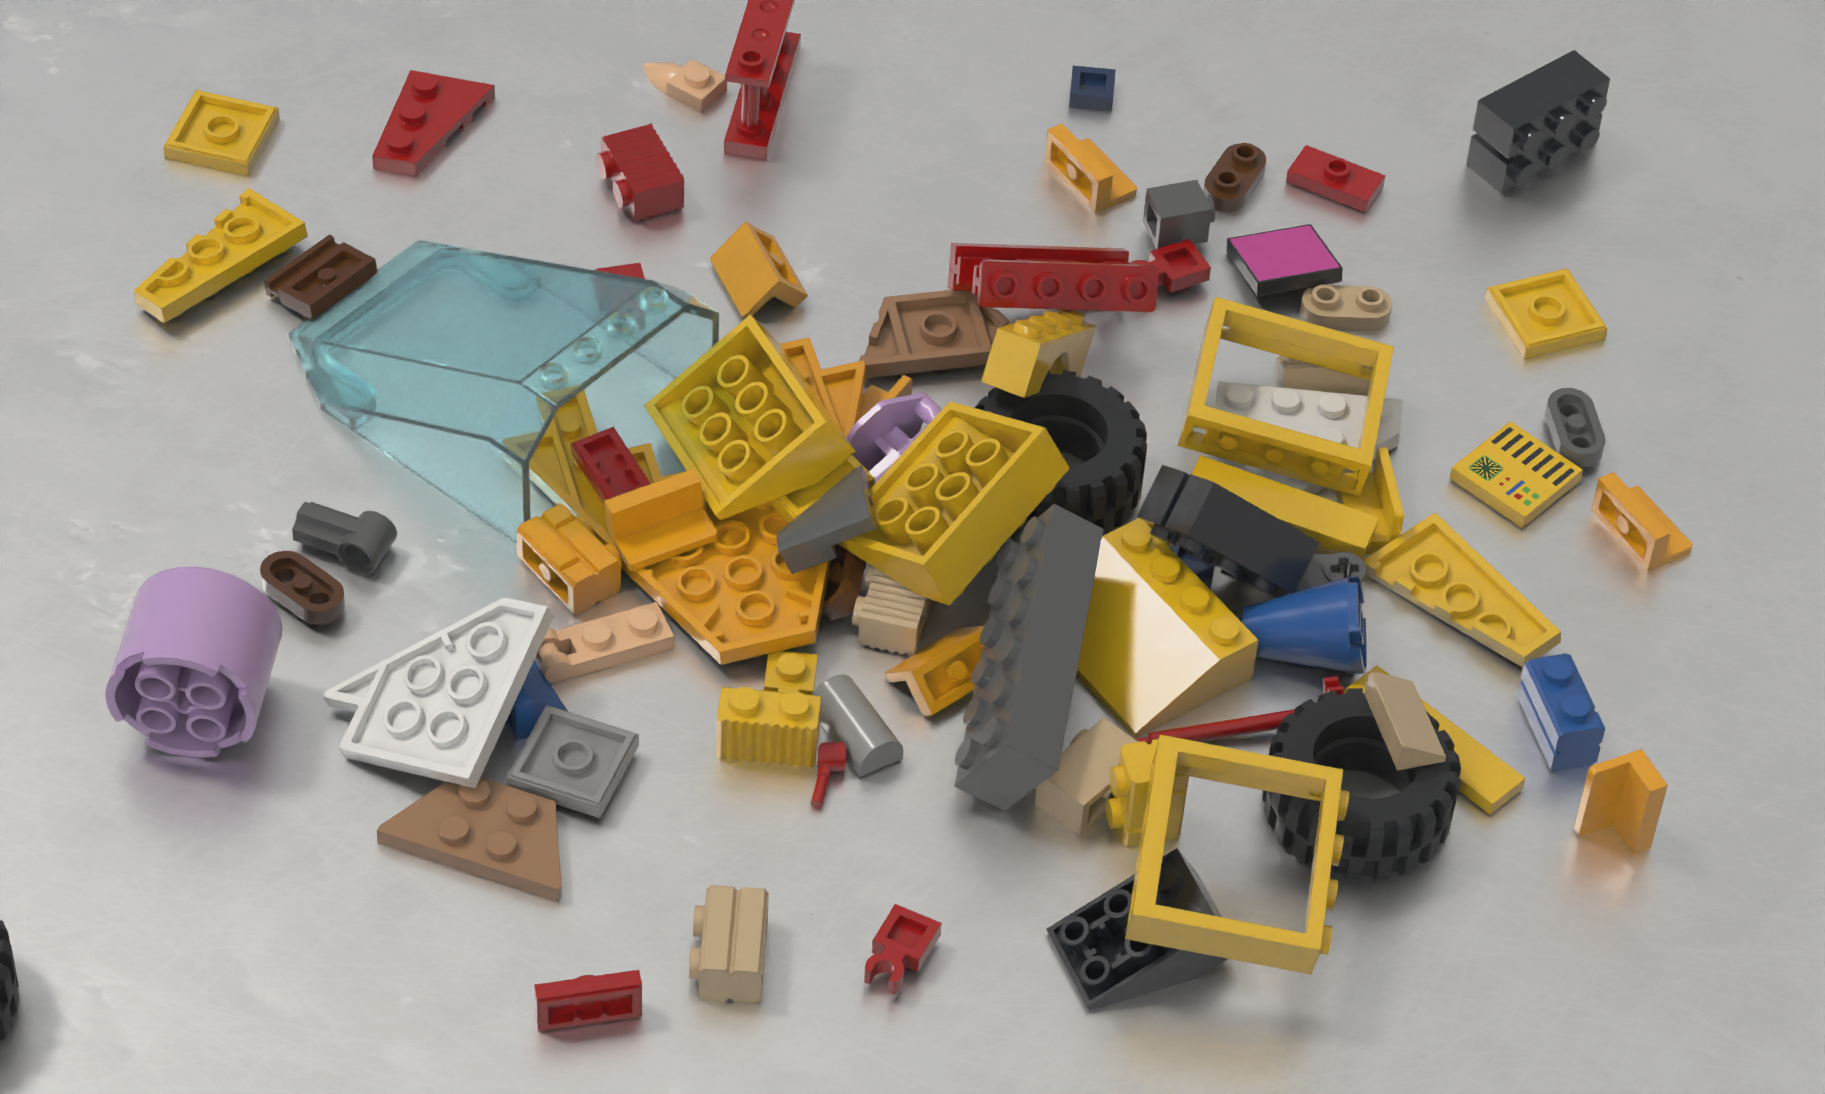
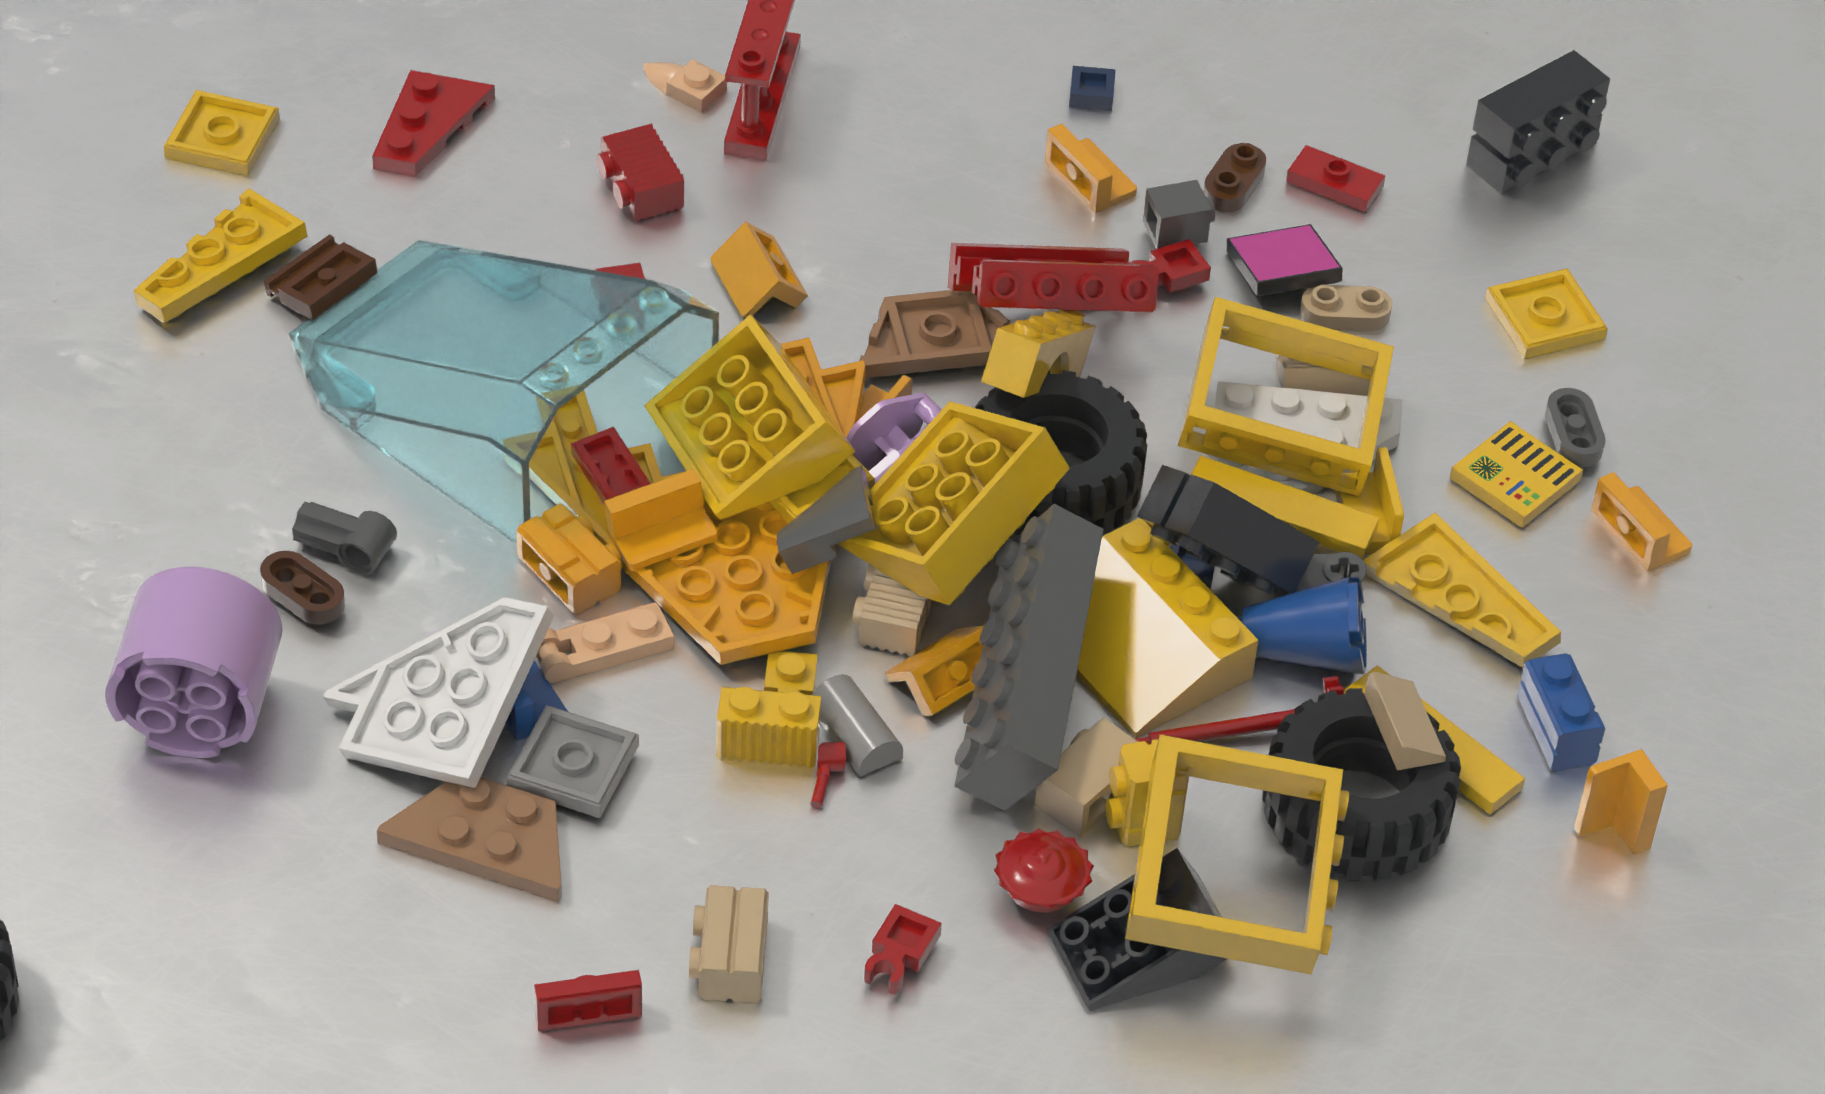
reddish brown plate [821,544,867,620] -> none
none -> red piece [993,828,1094,913]

